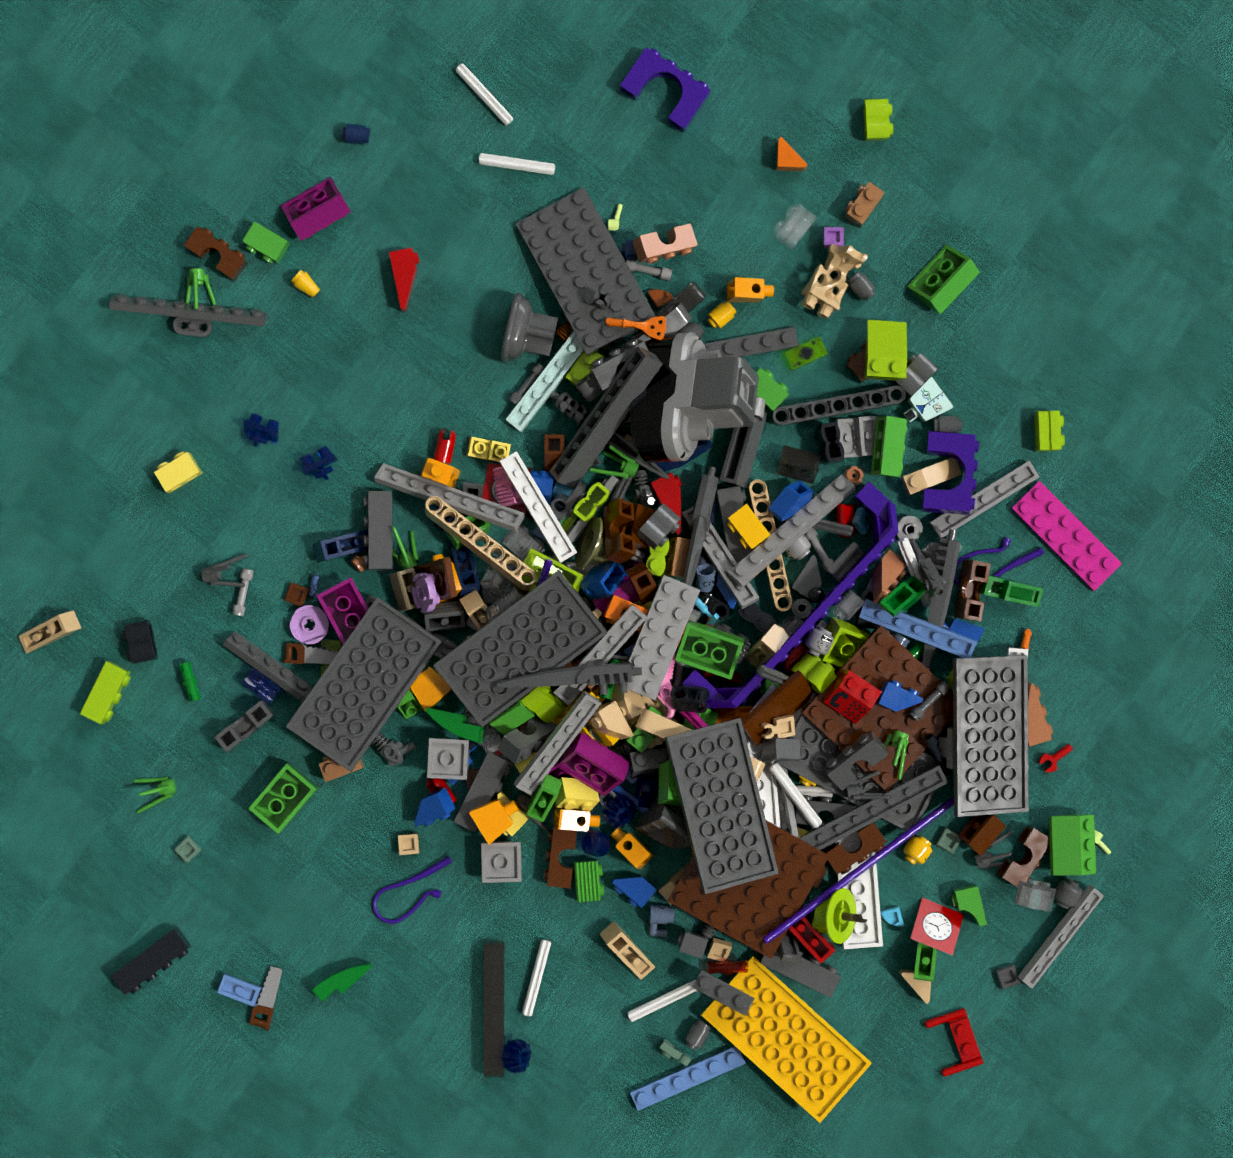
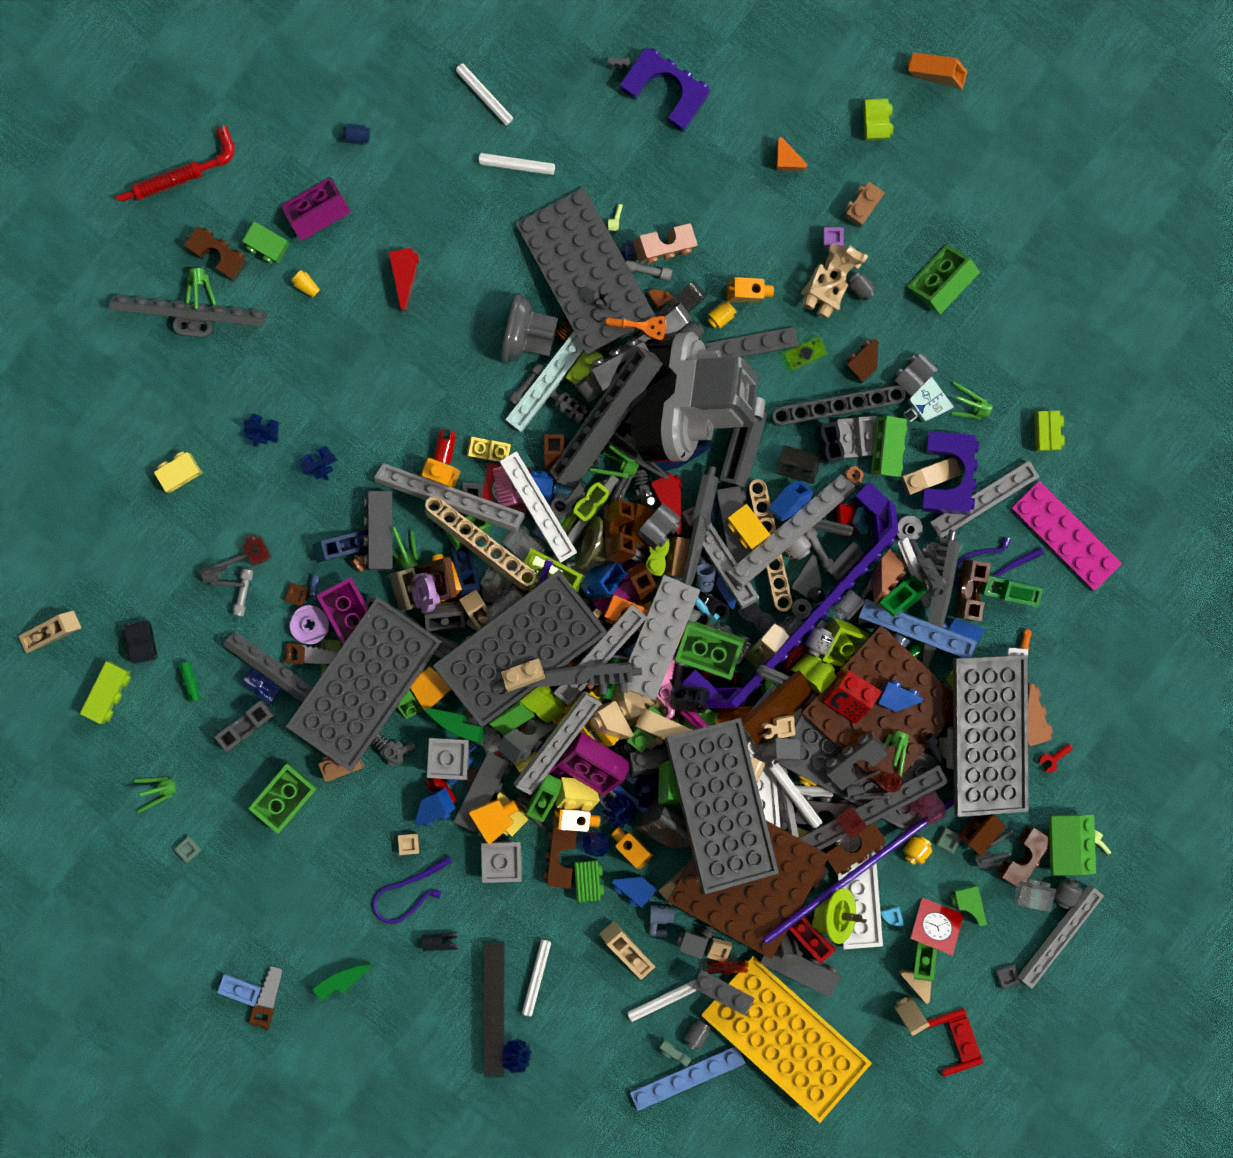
black brick [111,927,191,995] -> none
bright green brick [756,368,789,413] -> none
clear brick [773,203,817,250] -> none
lime slope [864,320,907,381] -> none
dark grey bar [909,680,951,722] -> none
dark grey brick [934,416,962,433] -> none
none -> red piece [113,126,235,202]
none -> clear red brick [243,535,273,566]
none -> black hinge [422,932,458,952]
none -> tan plate [501,658,545,692]
none -> dark grey piece [608,58,630,70]
none -> clear red panel [836,806,867,839]
none -> clear red cone [882,773,903,792]
none -> tan slope [894,996,930,1036]
none -> orange slope [908,52,967,89]
none -> clear pink brick [917,791,946,825]
none -> bright green plant [951,381,993,420]

